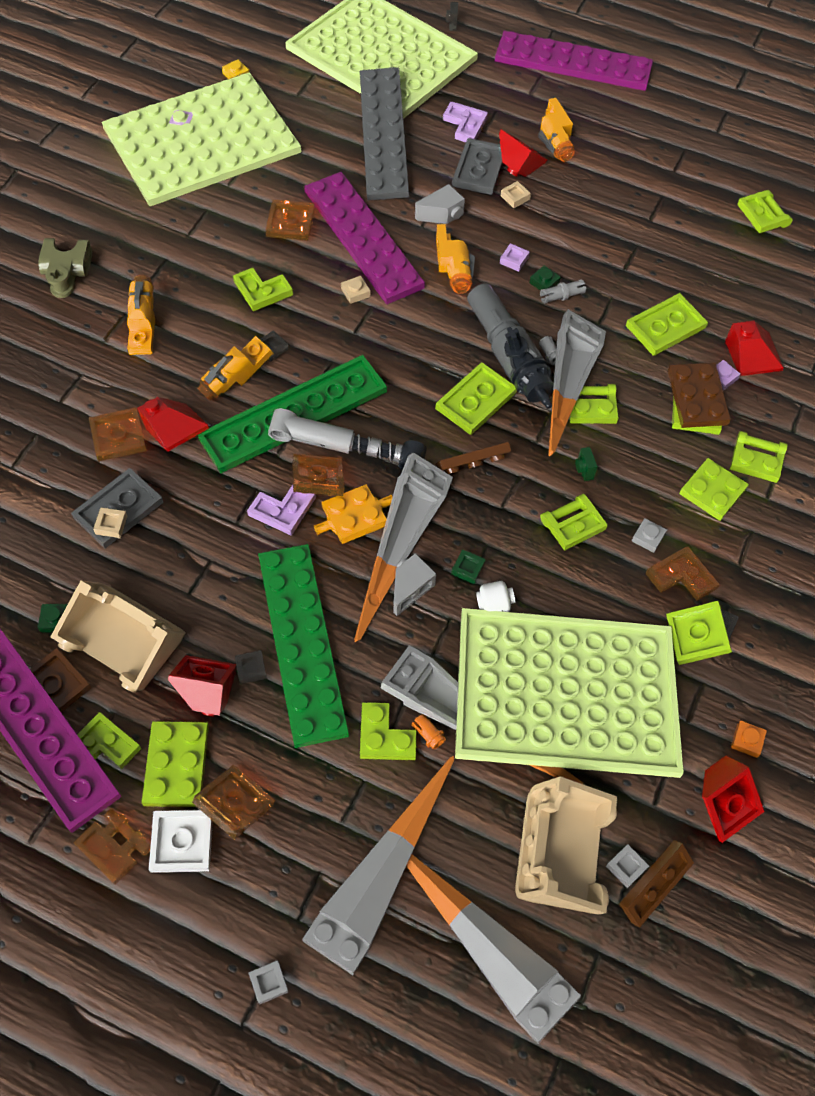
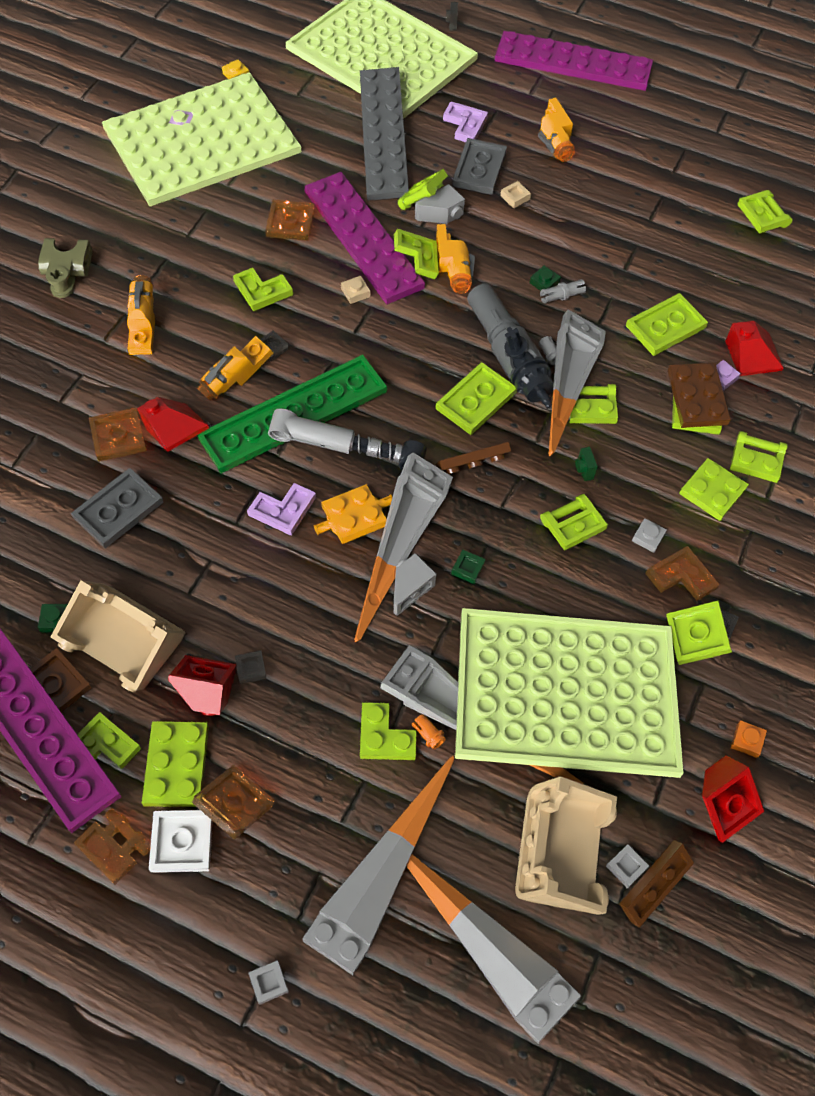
tan plate [93,508,127,538] -> none
green plate [258,544,349,748] -> none
clear orange plate [292,454,344,496] -> none
white head [476,581,515,612] -> none
slope [499,129,547,177] -> none
lavender plate [500,244,529,272] -> none
none -> lime plate [394,229,439,279]
none -> lime plate [398,168,448,210]

